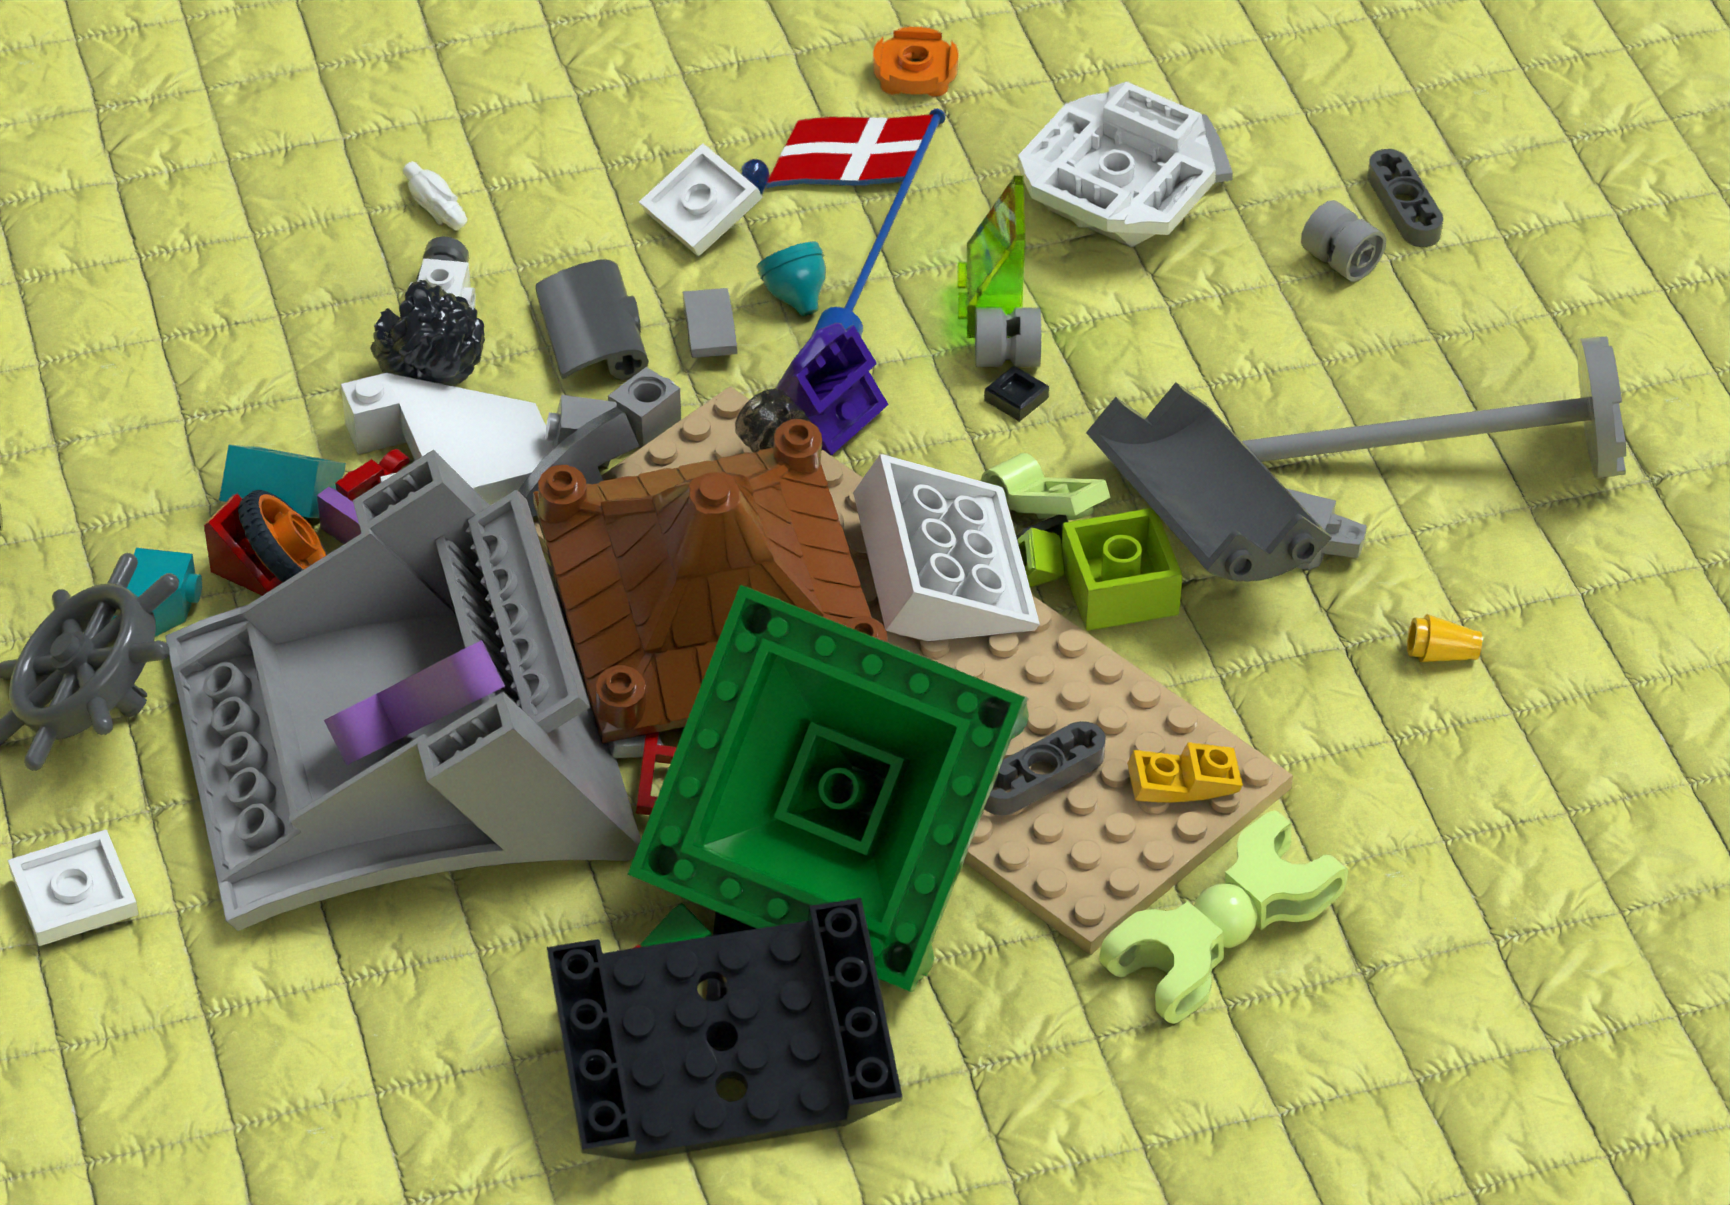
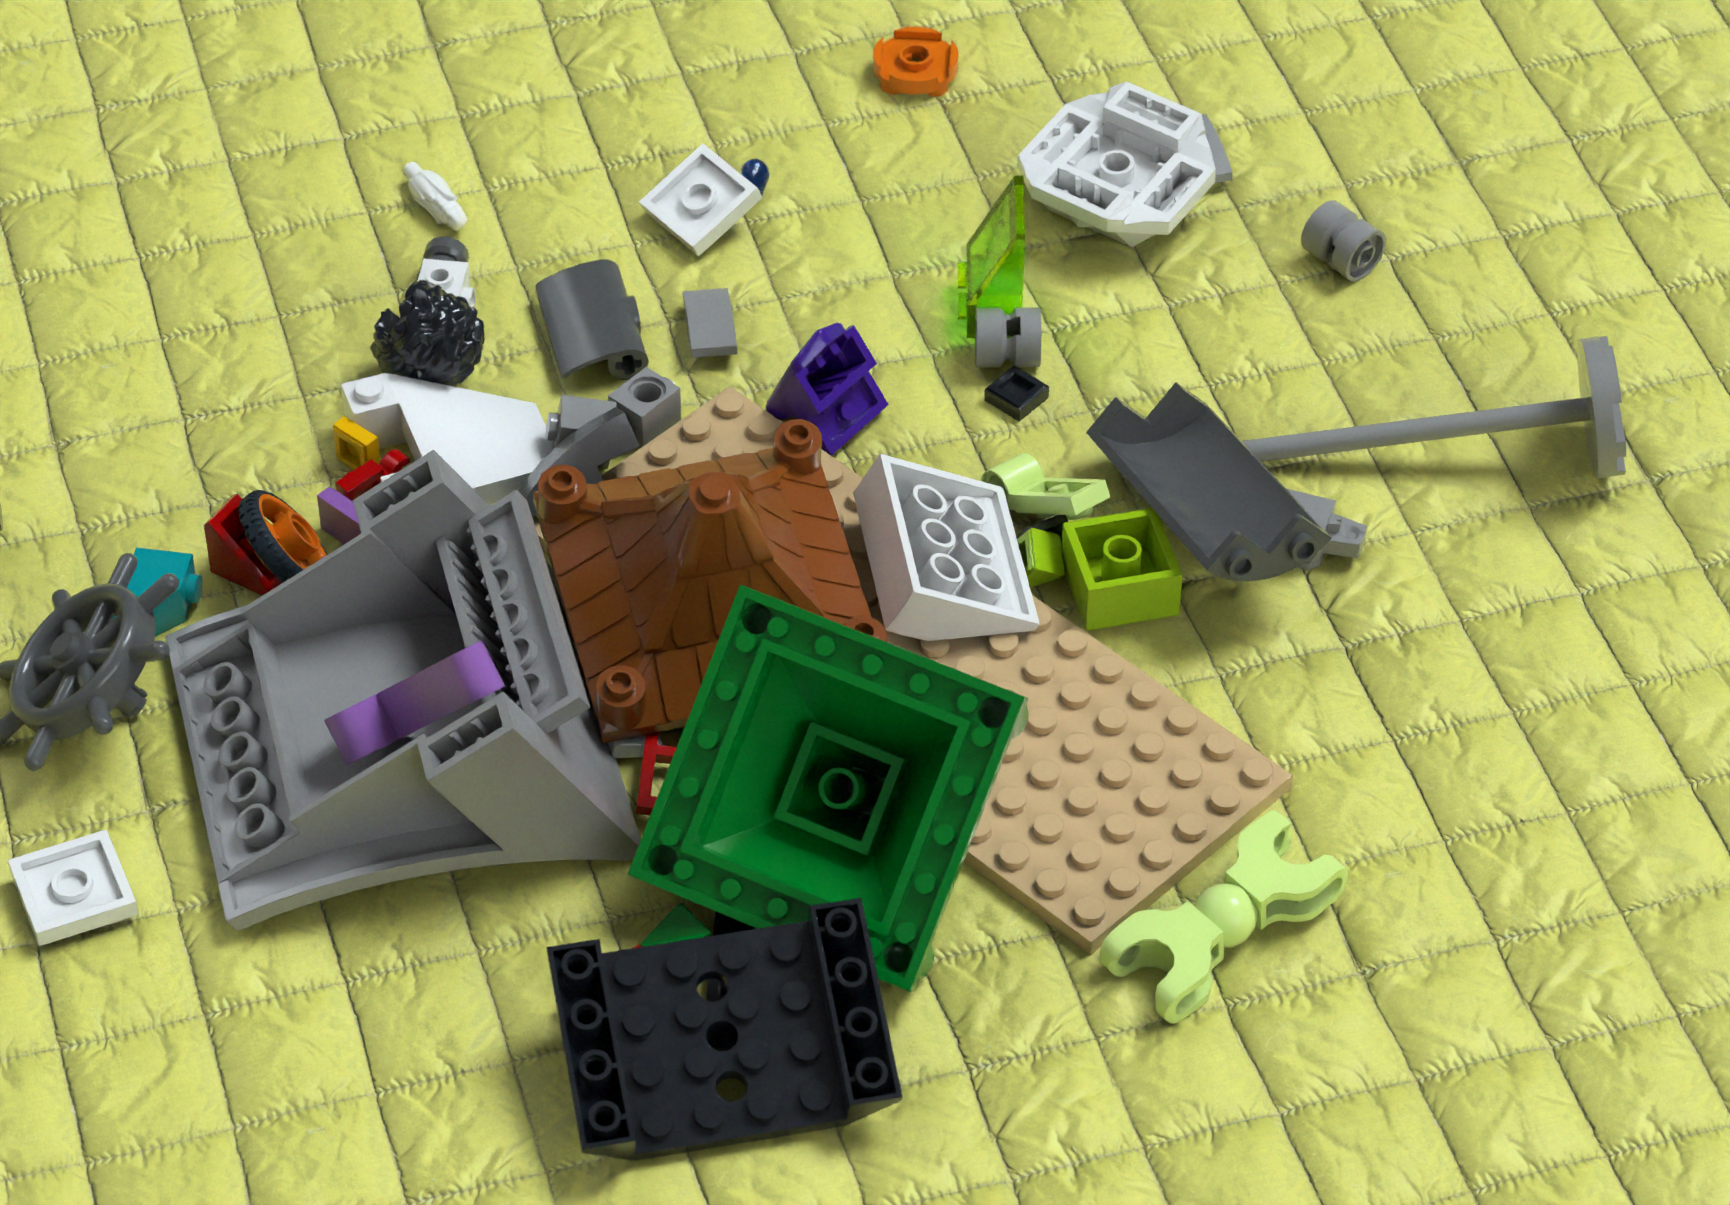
teal slope [219,445,346,521] -> none
clear smoke wheel [735,388,810,453] -> none
teal helmet [756,241,826,316] -> none
flag [767,109,946,338] -> none
dark grey beam [984,721,1106,815] -> none
yellow slope [1127,742,1243,802] -> none
dark grey beam [1368,149,1443,247] -> none
yellow cone [1407,614,1482,662] -> none
none -> yellow tile [333,416,380,470]

